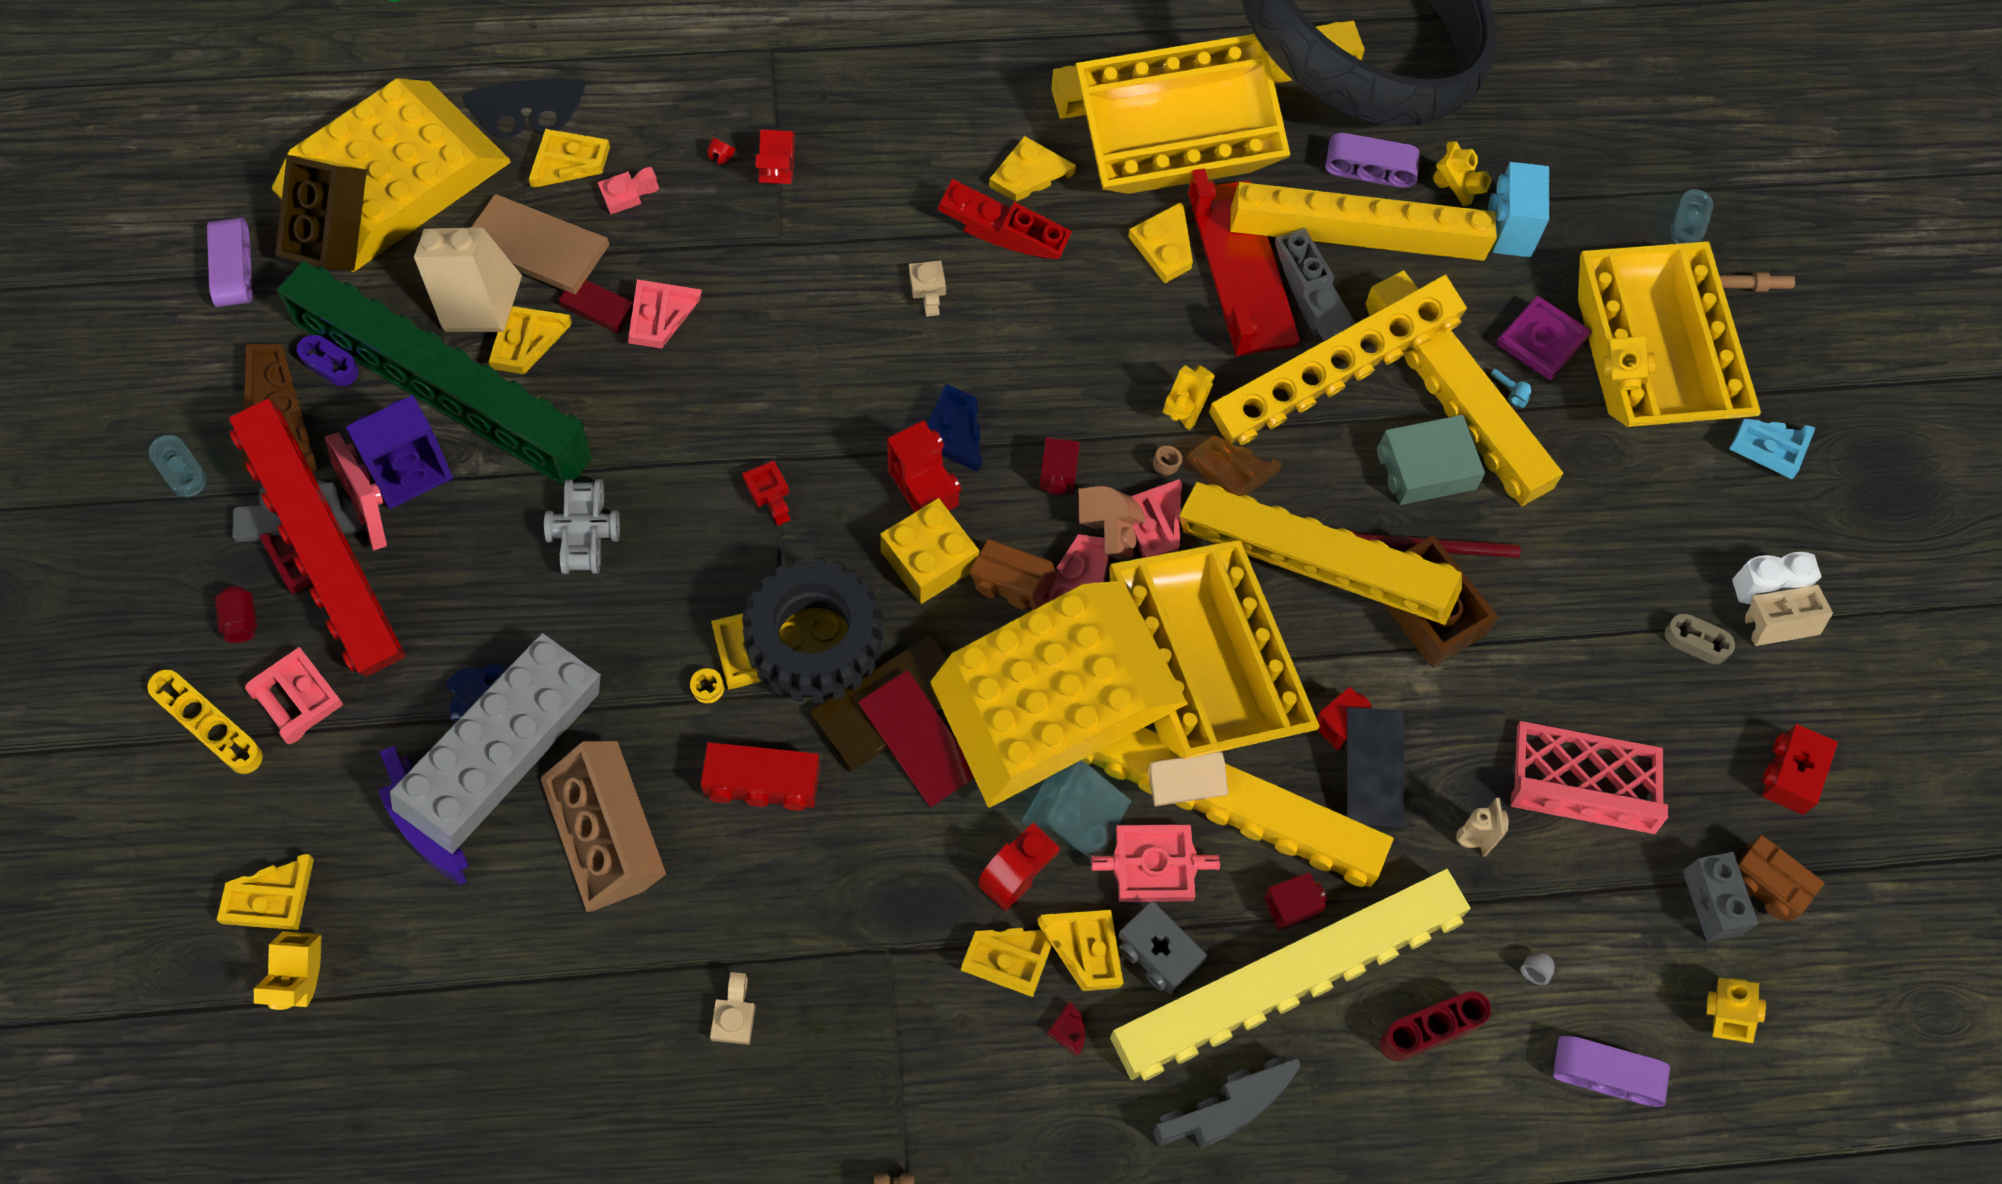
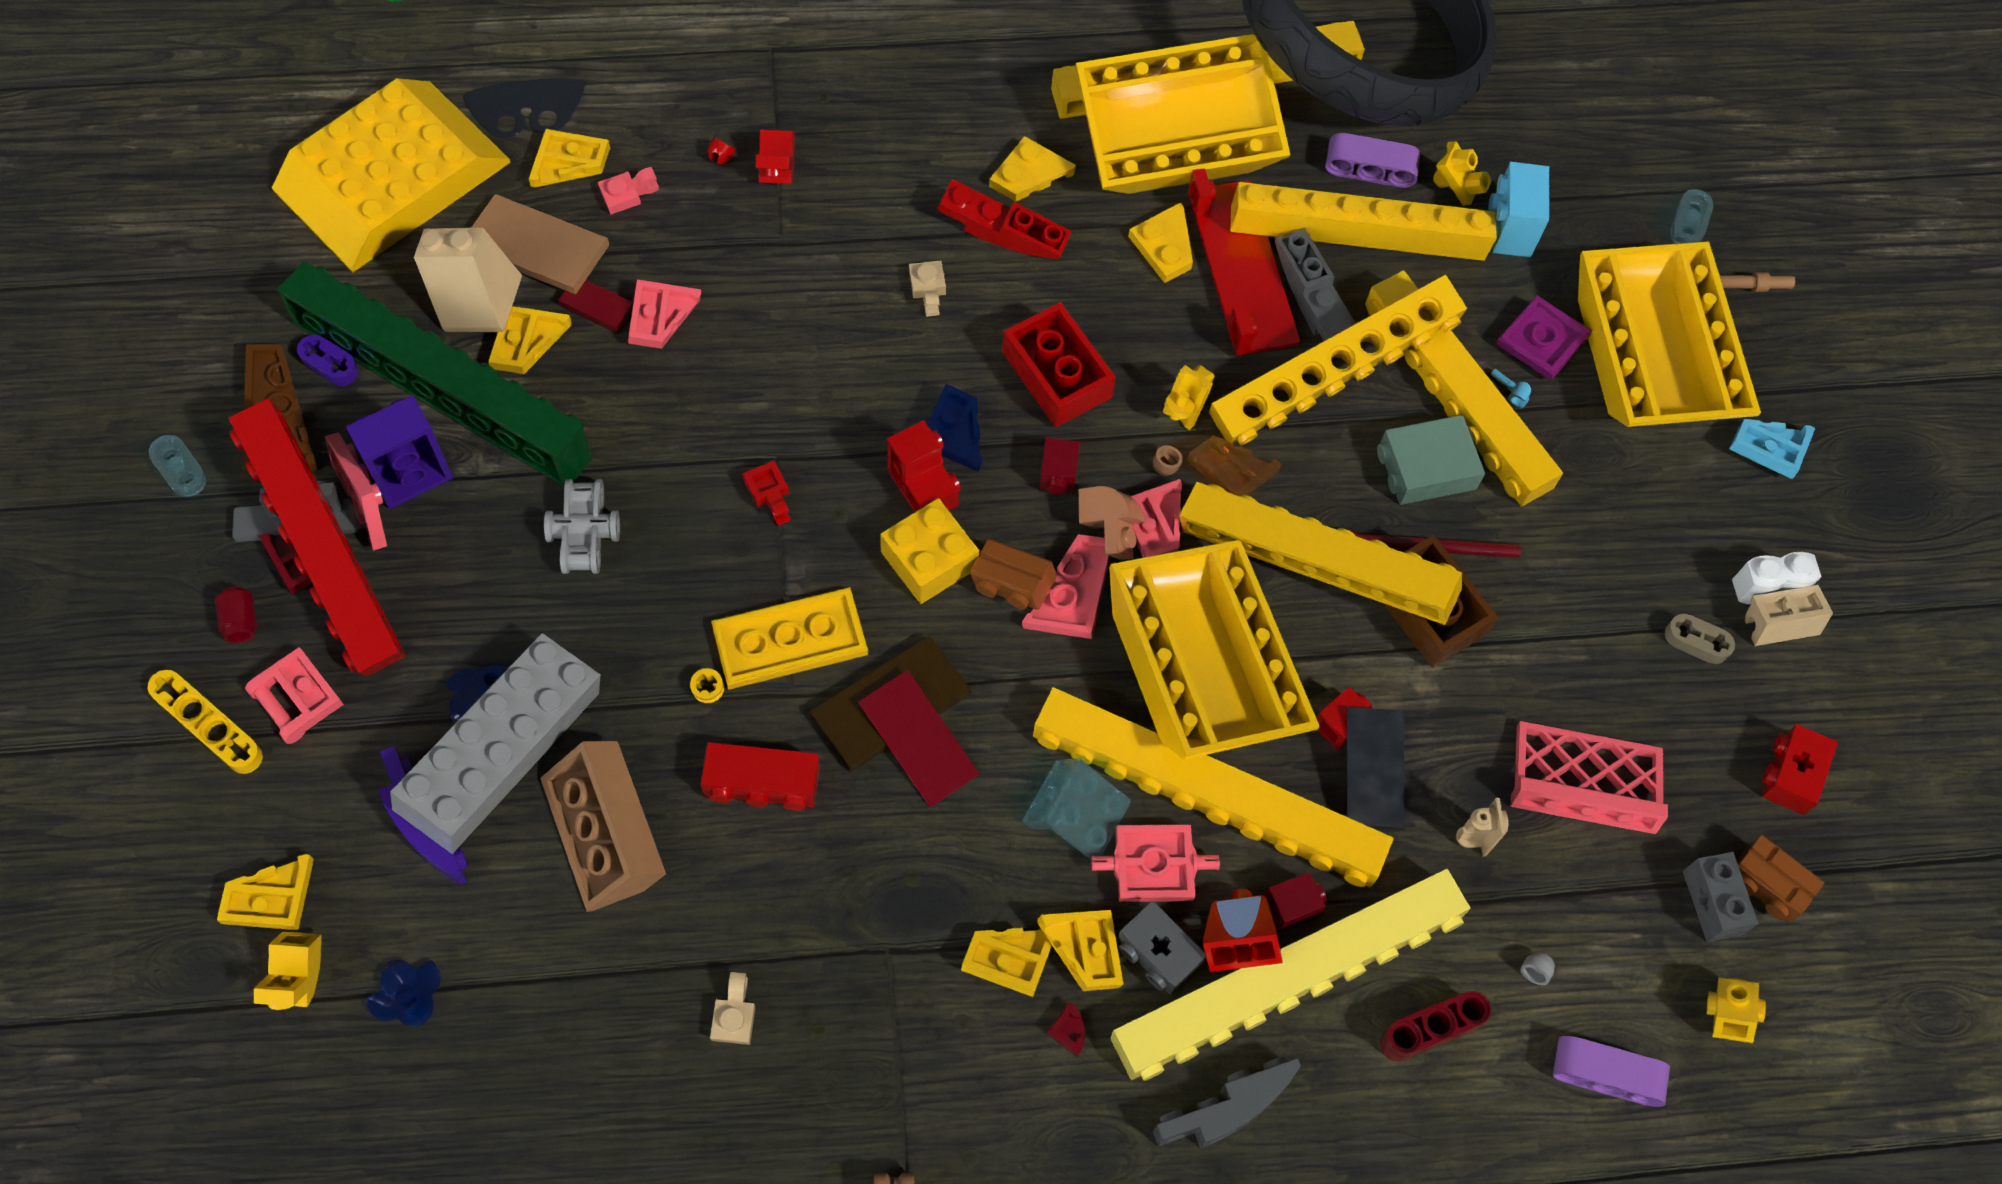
medium lavender beam [207,217,253,307] -> none
dark brown brick [275,155,367,270] -> none
black tyre [742,557,883,703] -> none
yellow slope [930,580,1188,808] -> none
red brick [979,822,1060,912] -> none
tan slope [1147,752,1228,806] -> none
yellow brick [1604,336,1655,390] -> none
none -> clear blue plate [365,960,441,1026]
none -> red brick [1002,302,1116,428]
none -> red torso [1203,889,1283,972]

